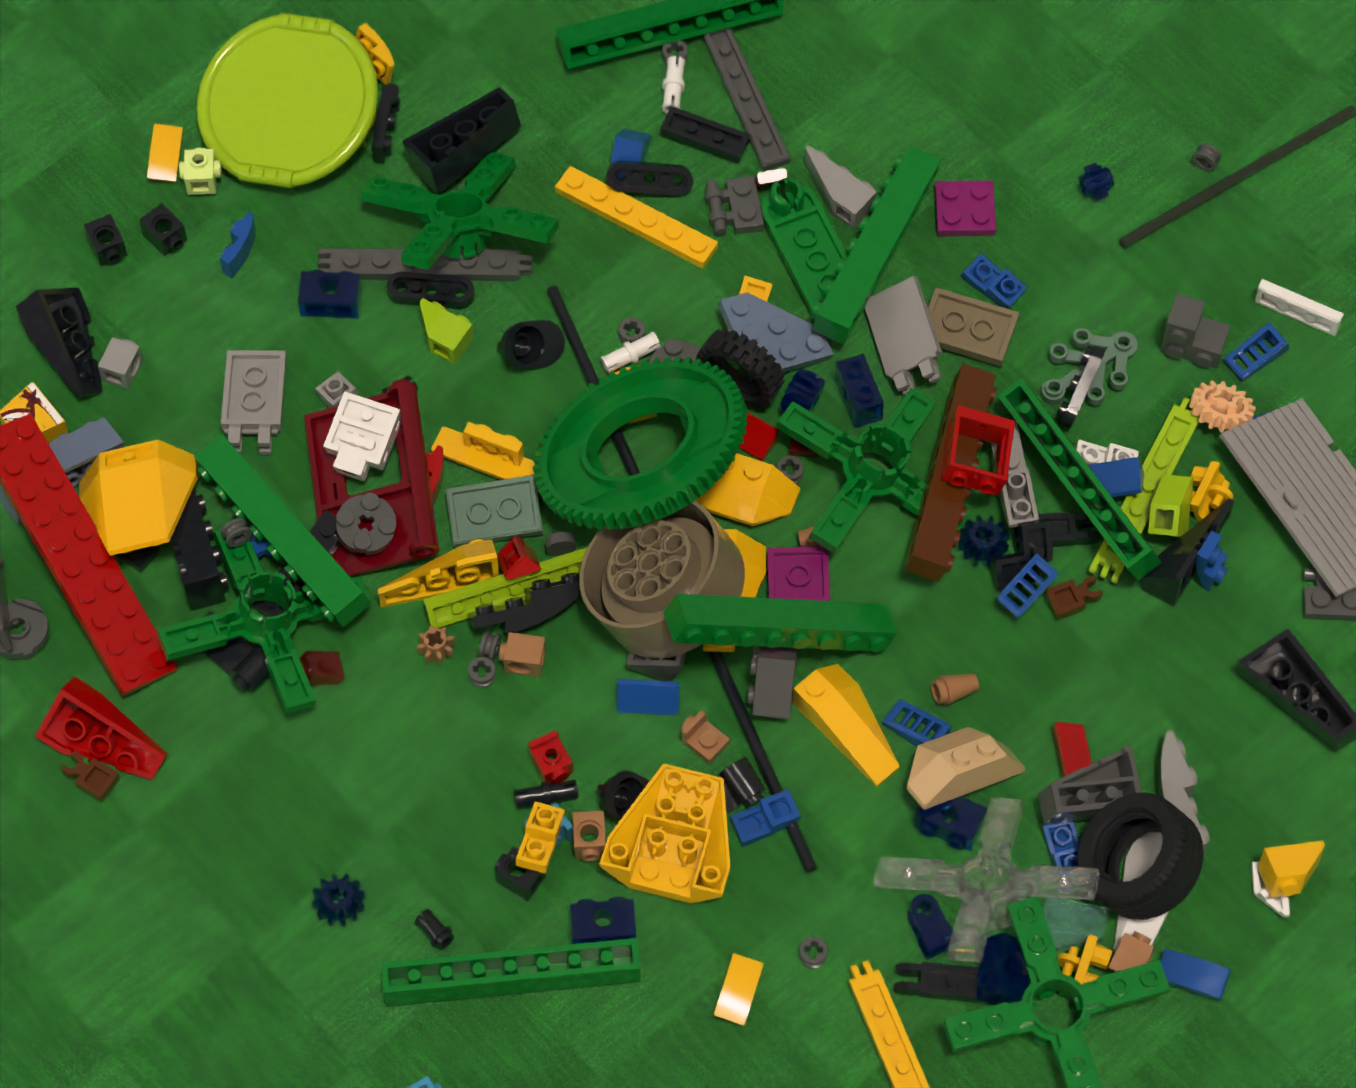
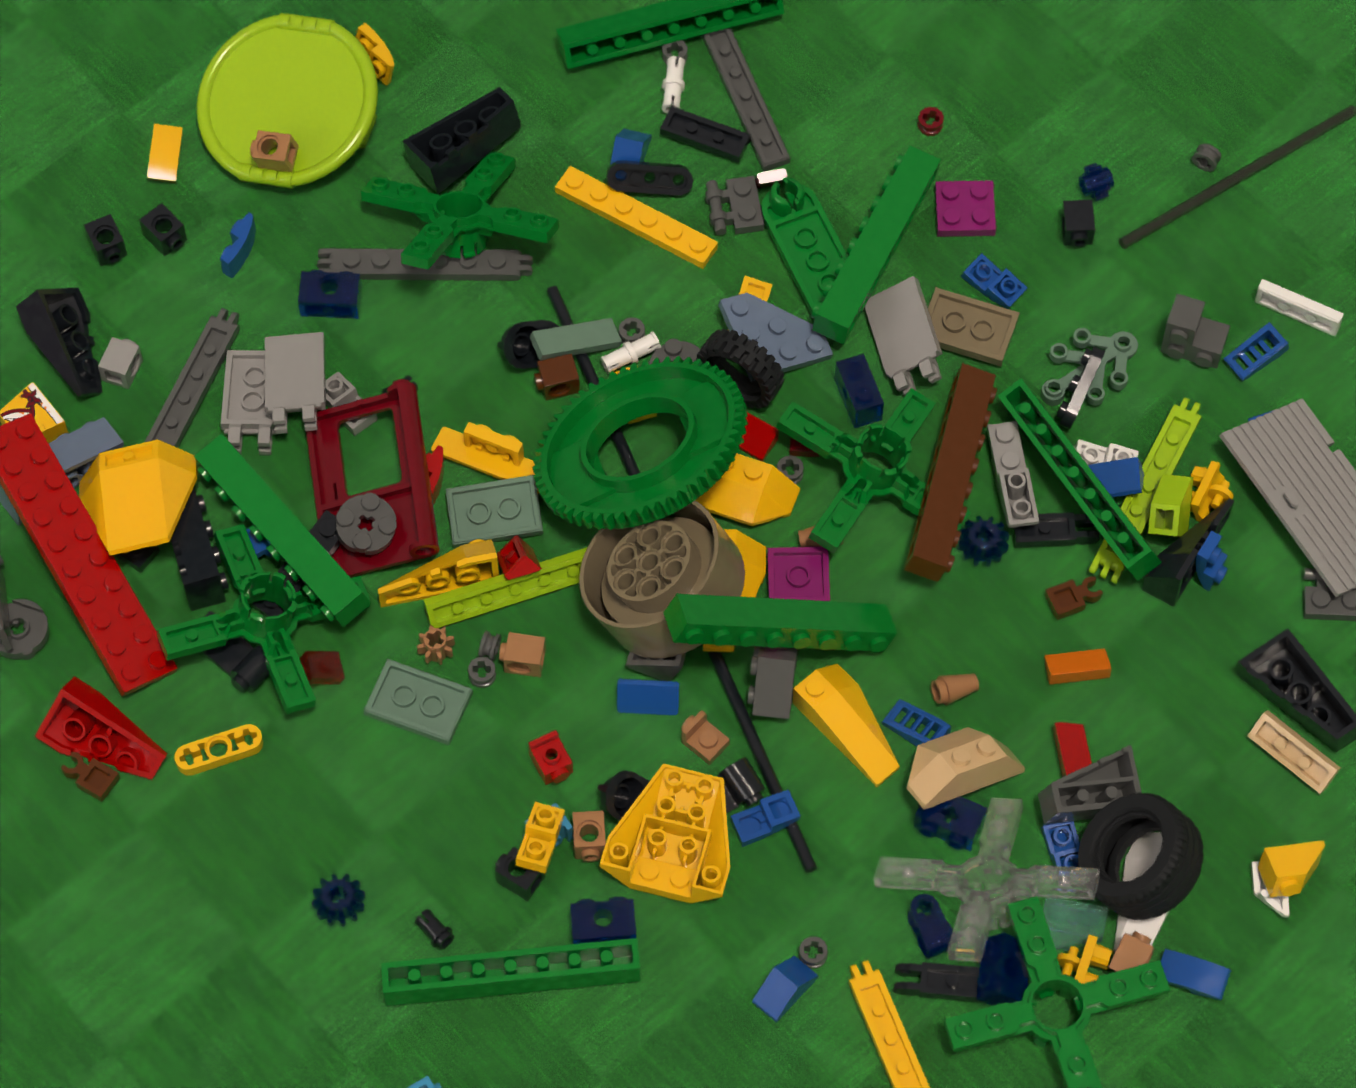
yellowish green brick [179,148,222,195] -> none
dark grey bush [221,518,252,547] -> none
white piece [323,391,402,482] -> none
black hinge [372,83,400,164] -> none
black plate [387,272,475,308] -> none
lime slope [419,298,474,365] -> none
black slope [467,572,581,634] -> none
black pin [513,779,578,809] -> none
dark grey tile [545,531,577,556] -> none
yellow slope [713,953,763,1025] -> none
clear blue gear [781,368,825,413] -> none
light grey slope [805,145,877,230] -> none
red window [940,405,1015,496] -> none
black plate [992,518,1053,590] -> none
blue slope [995,553,1059,619] -> none
light grey slope [1158,730,1210,854] -> none
light nougat gear [1189,381,1256,433] -> none
none -> dark grey hinge [145,308,240,448]
none -> yellow beam [175,724,263,776]
none -> medium nougat brick [250,130,299,172]
none -> light grey tile [265,332,326,434]
none -> sand green tile [363,659,473,746]
none -> sand green tile [530,318,622,361]
none -> reddish brown brick [534,353,580,401]
none -> blue slope [752,956,819,1023]
none -> dark red bush [918,107,944,136]
none -> orange slope [1044,648,1112,685]
none -> black brick [1061,200,1095,247]
none -> tan plate [1247,710,1341,794]

